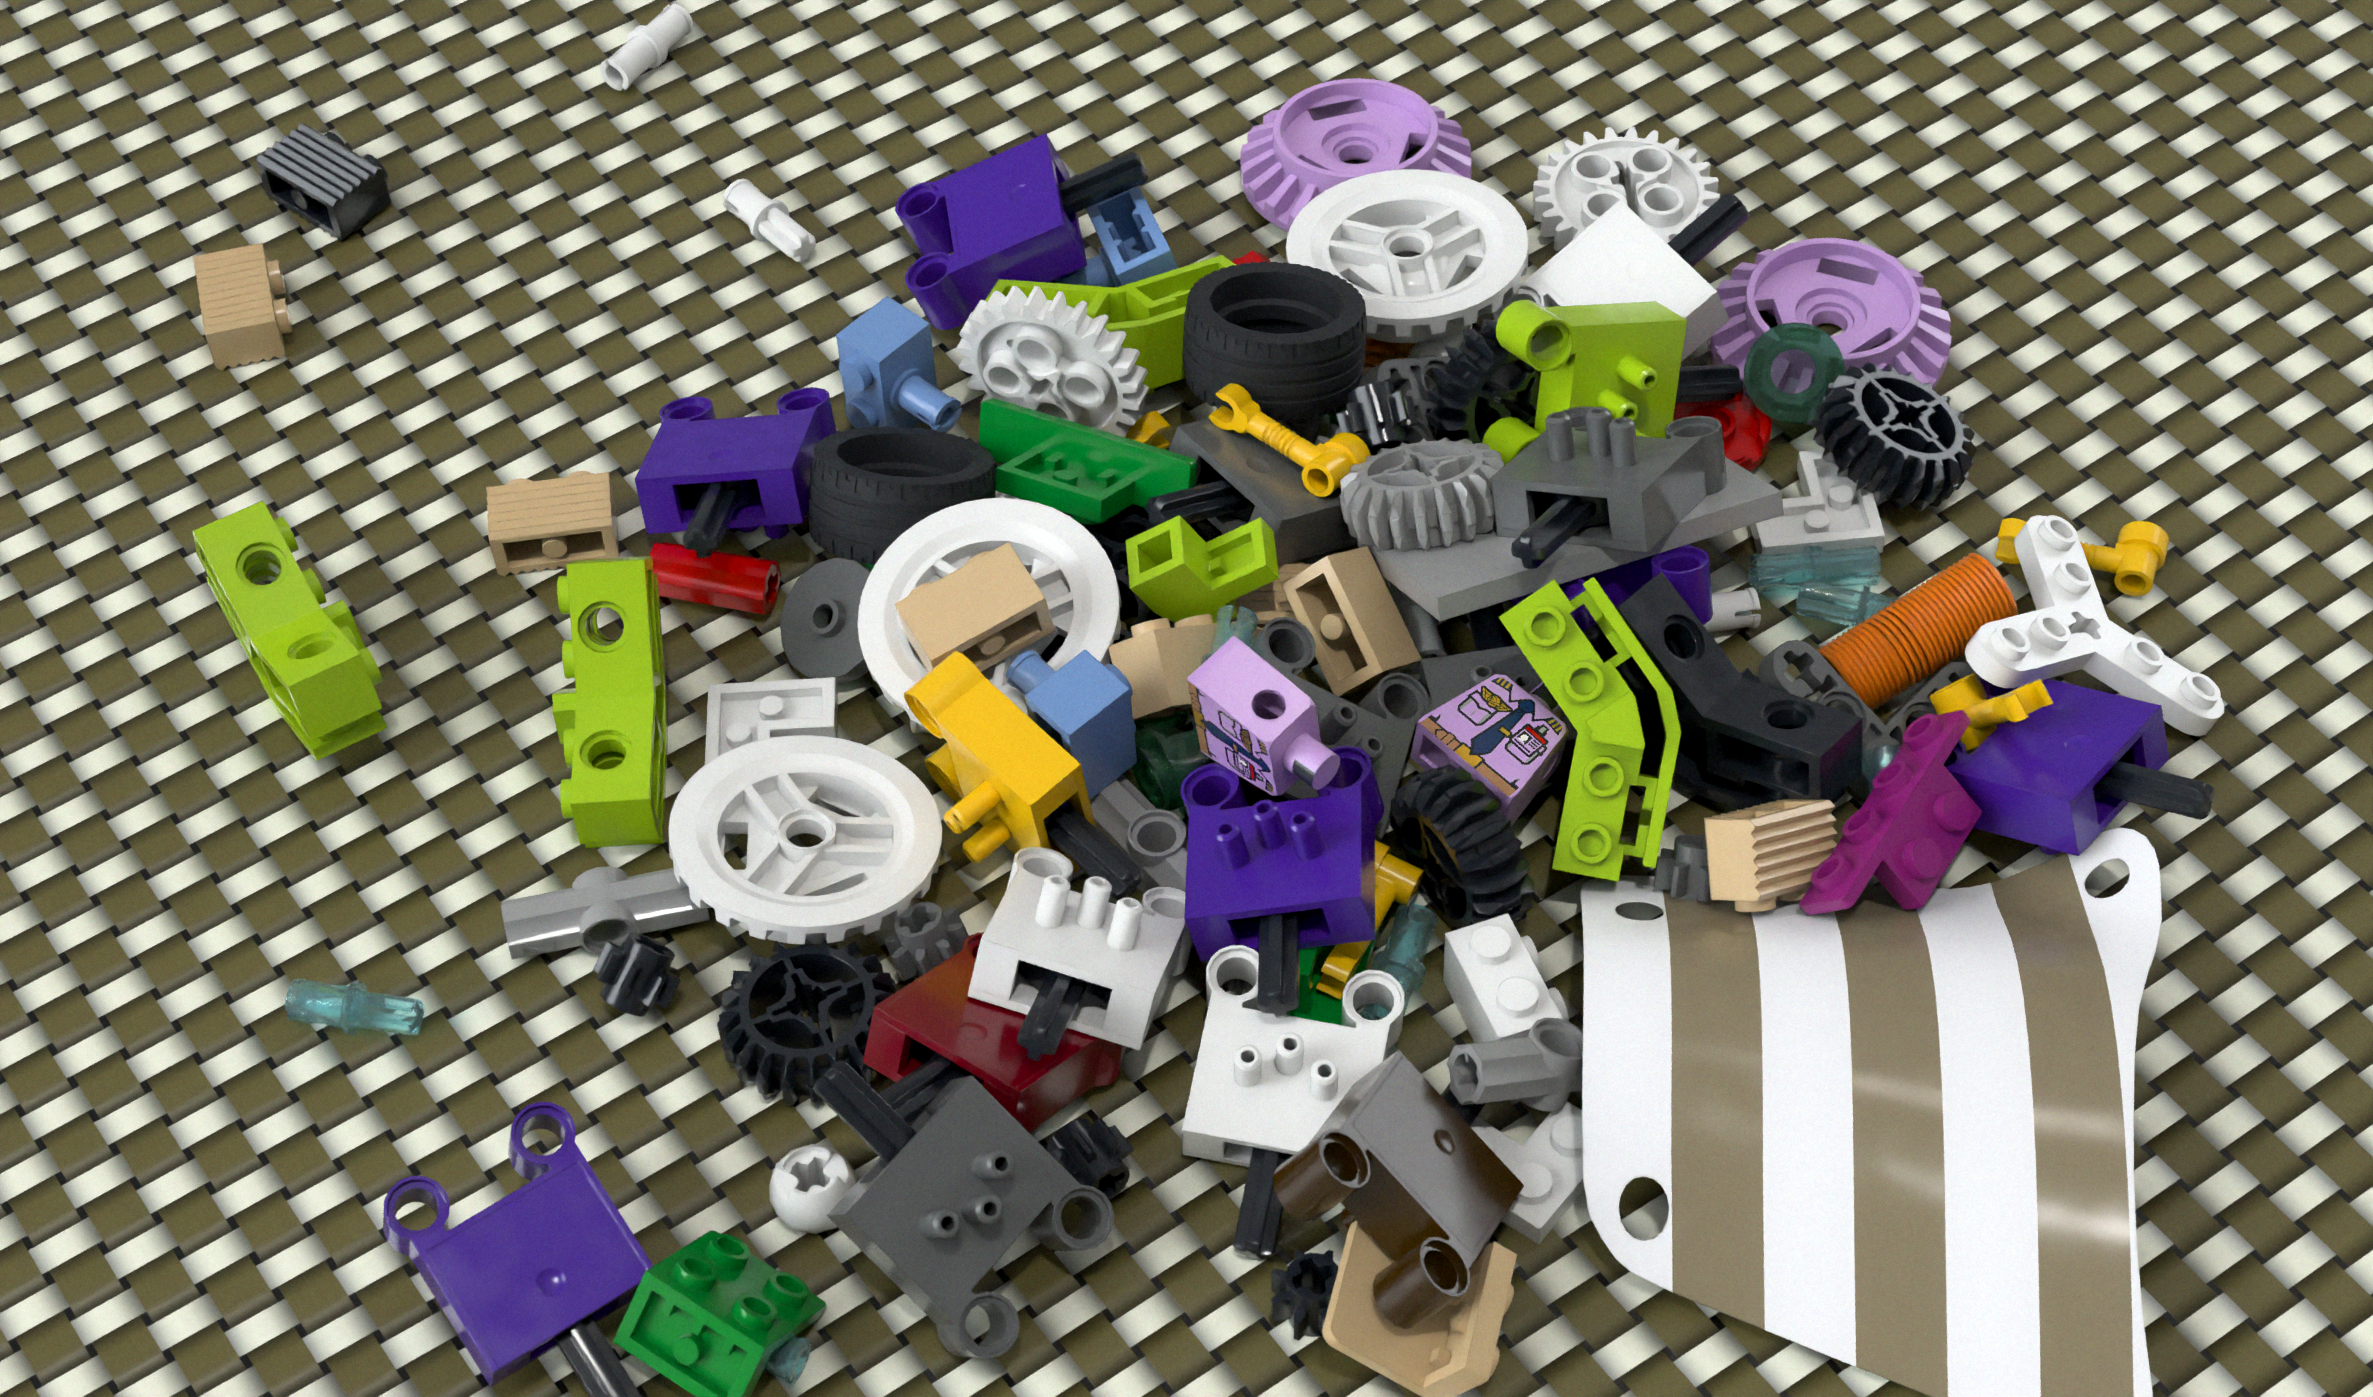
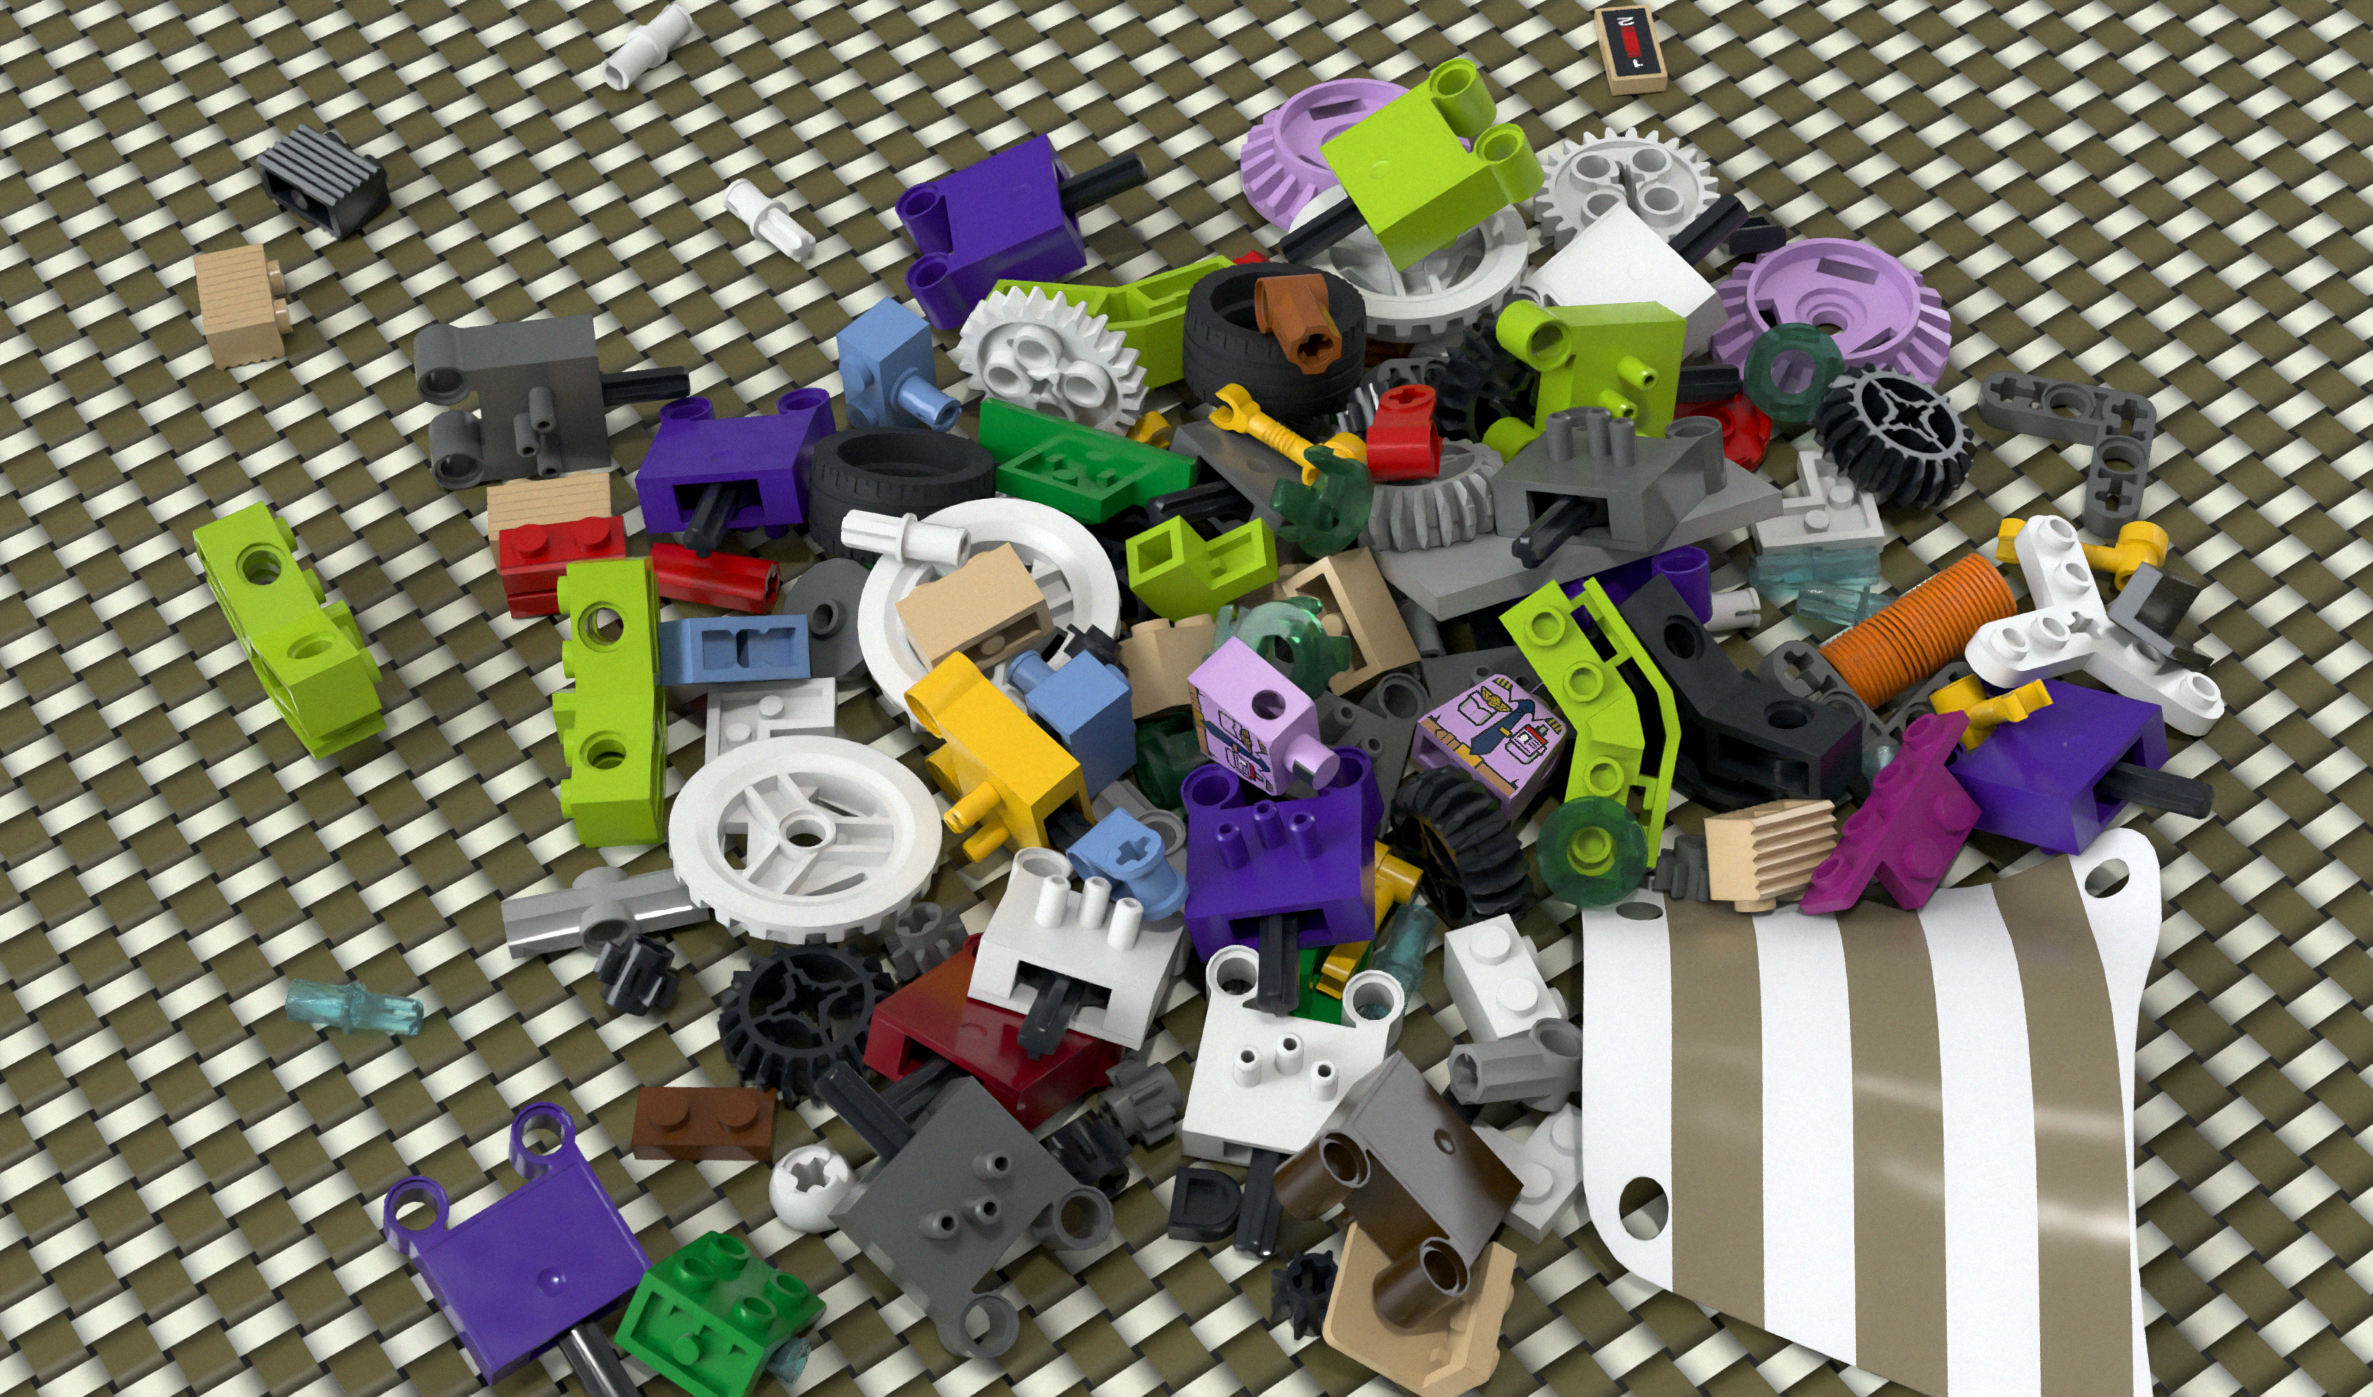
medium blue brick [1055,186,1178,287] -> none
none -> dark grey piece [413,314,691,490]
none -> red brick [499,515,632,619]
none -> reddish brown plate [631,1087,779,1161]
none -> medium blue brick [659,614,811,686]
none -> white axle [841,510,971,569]
none -> black plate [1063,623,1129,675]
none -> medium blue piece [1066,807,1190,921]
none -> dark grey gear [1097,1056,1184,1146]
none -> black tile [1168,1166,1243,1243]
none -> clear green piece [1236,596,1352,702]
none -> dark orange piece [1254,273,1342,374]
none -> clear green piece [1269,445,1374,559]
none -> lime piece [1279,58,1545,273]
none -> red piece [1366,384,1444,483]
none -> clear green piece [1536,796,1648,908]
none -> tile [1594,4,1668,96]
none -> black tile [1719,214,1786,255]
none -> dark grey beam [1977,371,2157,539]
none -> black panel [2106,561,2214,669]

